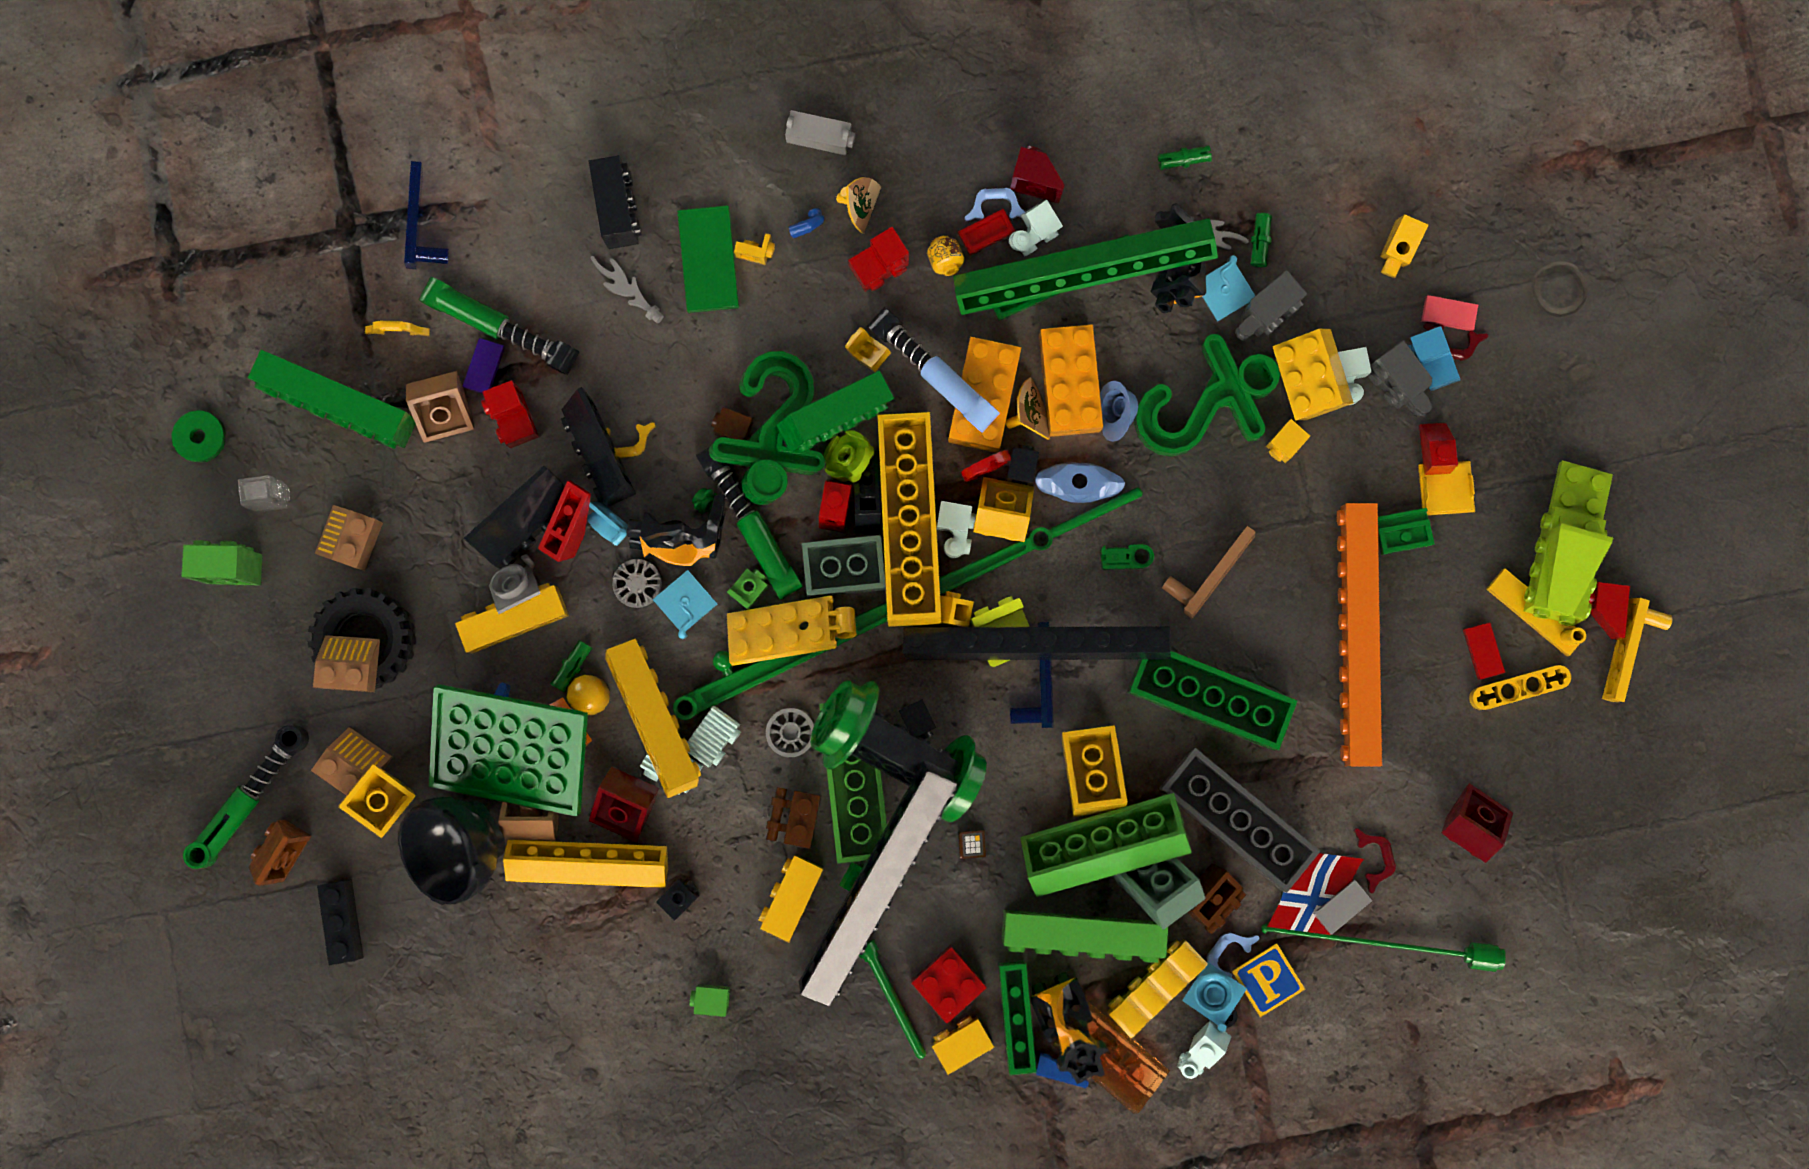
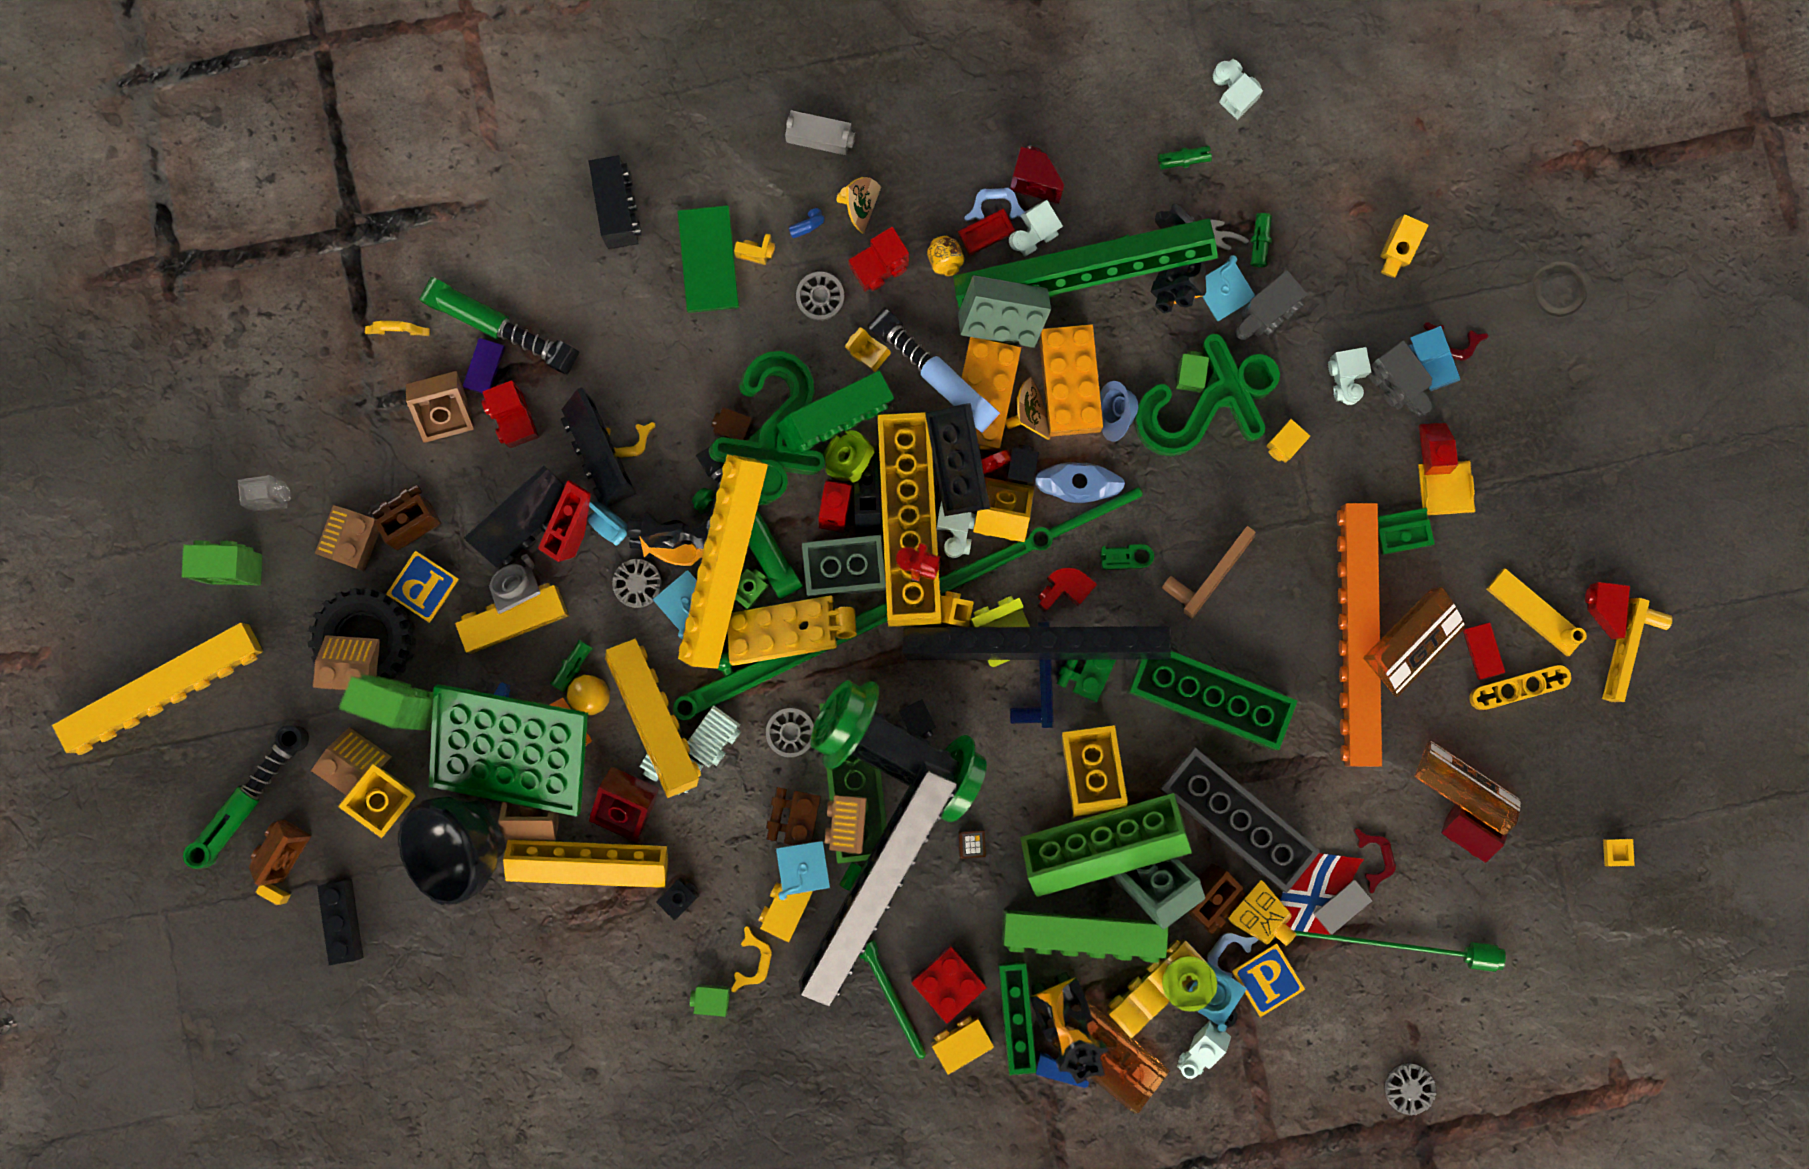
green tile [171,410,226,462] -> none
green brick [248,350,416,449] -> none
clear blue piece [404,161,449,269] -> none
light grey piece [591,256,664,323] -> none
yellow brick [1272,328,1354,421] -> none
coral tile [1421,295,1478,331] -> none
lime wedge [1523,460,1613,626] -> none
none -> yellow brick [52,623,263,755]
none -> yellow tile [256,884,291,905]
none -> bright green brick [339,674,433,731]
none -> reddish brown brick [372,484,441,551]
none -> piece [386,551,459,623]
none -> yellow brick [678,454,768,669]
none -> yellow helmet [731,926,772,992]
none -> medium azure hat [776,841,830,900]
none -> light grey wheel [796,272,844,321]
none -> medium nougat slope [825,795,867,854]
none -> red hips [896,543,940,582]
none -> black tile [925,403,990,516]
none -> sand green brick [958,275,1051,348]
none -> red brick [1037,568,1097,612]
none -> green plate [1056,660,1116,703]
none -> lime plate [1162,956,1217,1011]
none -> bright green brick [1175,351,1209,393]
none -> light aqua brick [1213,59,1263,120]
none -> yellow torso [1228,880,1297,946]
none -> clear orange slope [1363,587,1465,697]
none -> light grey wheel [1385,1064,1436,1115]
none -> clear orange slope [1414,740,1521,836]
none -> yellow plate [1603,839,1635,867]

